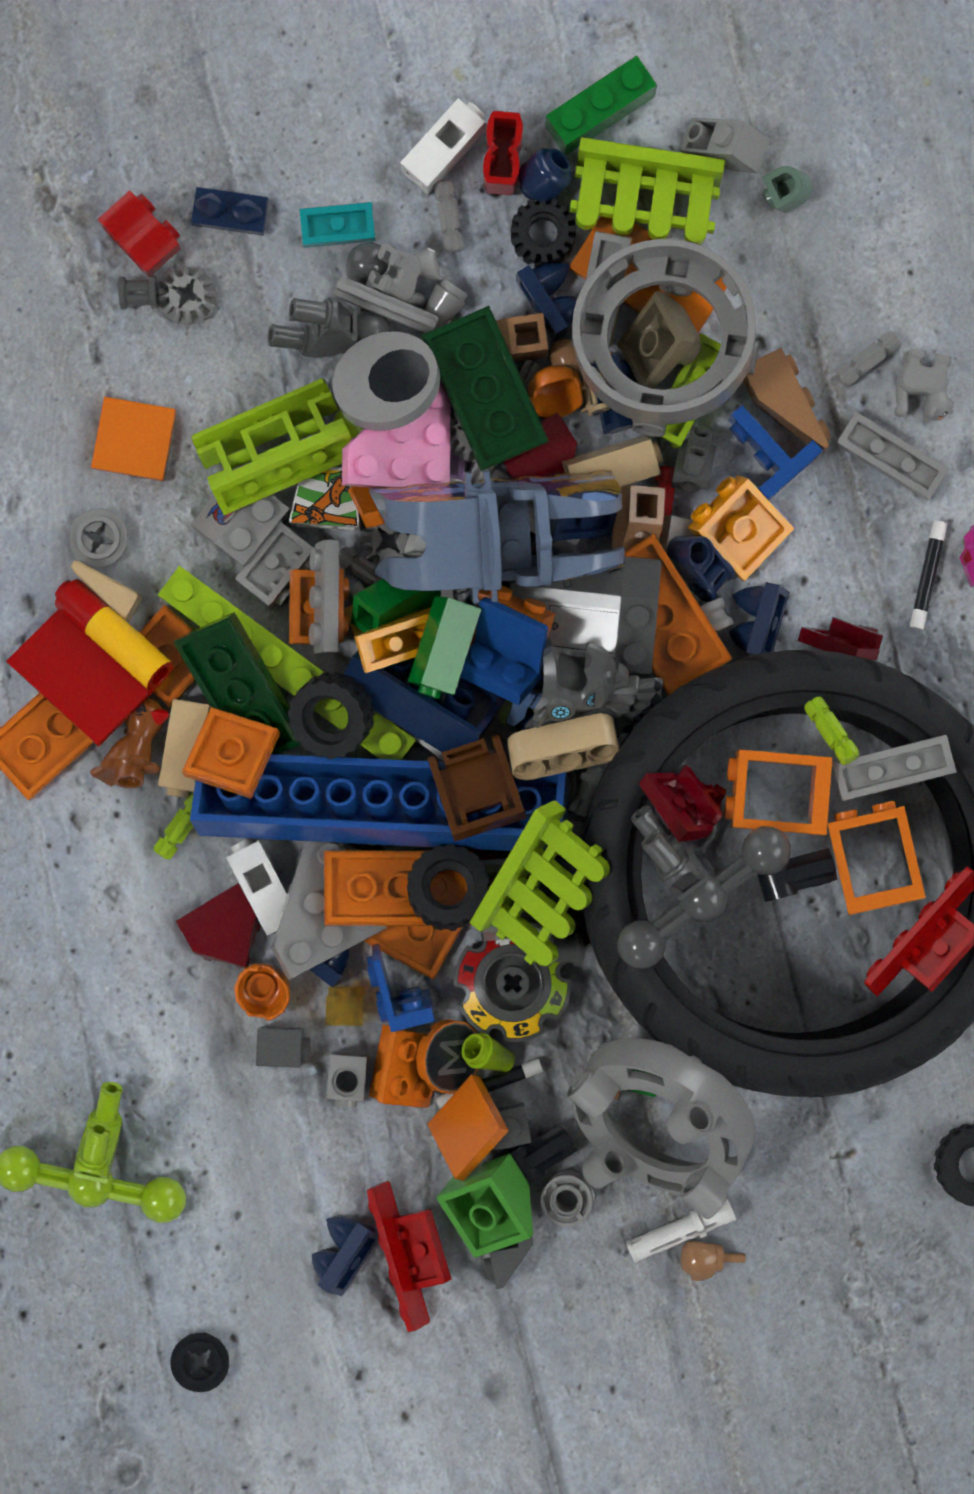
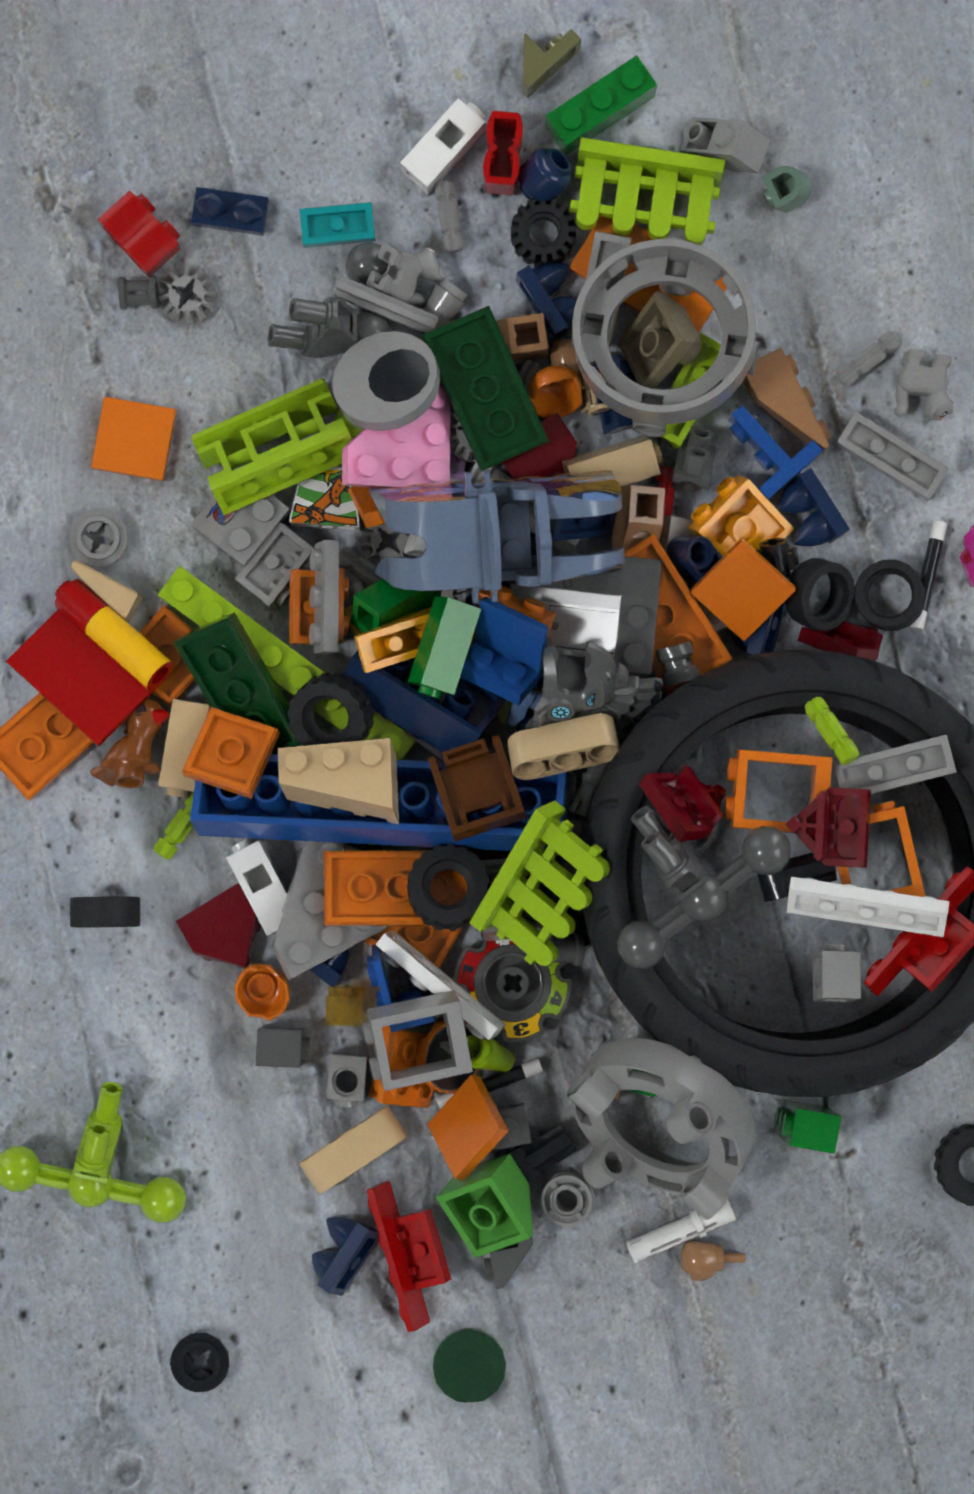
none -> black tyre [70,896,140,928]
none -> tan wedge [278,738,399,824]
none -> tan beam [299,1105,408,1195]
none -> light grey window [362,990,473,1091]
none -> white plate [376,931,506,1040]
none -> clear green tile [433,1327,506,1403]
none -> olive slope [523,29,581,98]
none -> dark grey wheel [655,641,700,686]
none -> orange tile [691,538,796,641]
none -> black gear [756,538,799,579]
none -> green brick [774,1099,841,1154]
none -> dark blue tile [780,468,850,547]
none -> black tyre [785,558,855,631]
none -> dark red slope [785,787,871,868]
none -> white plate [787,877,949,937]
none -> light grey brick [813,944,861,1003]
none -> black tyre [855,560,925,631]

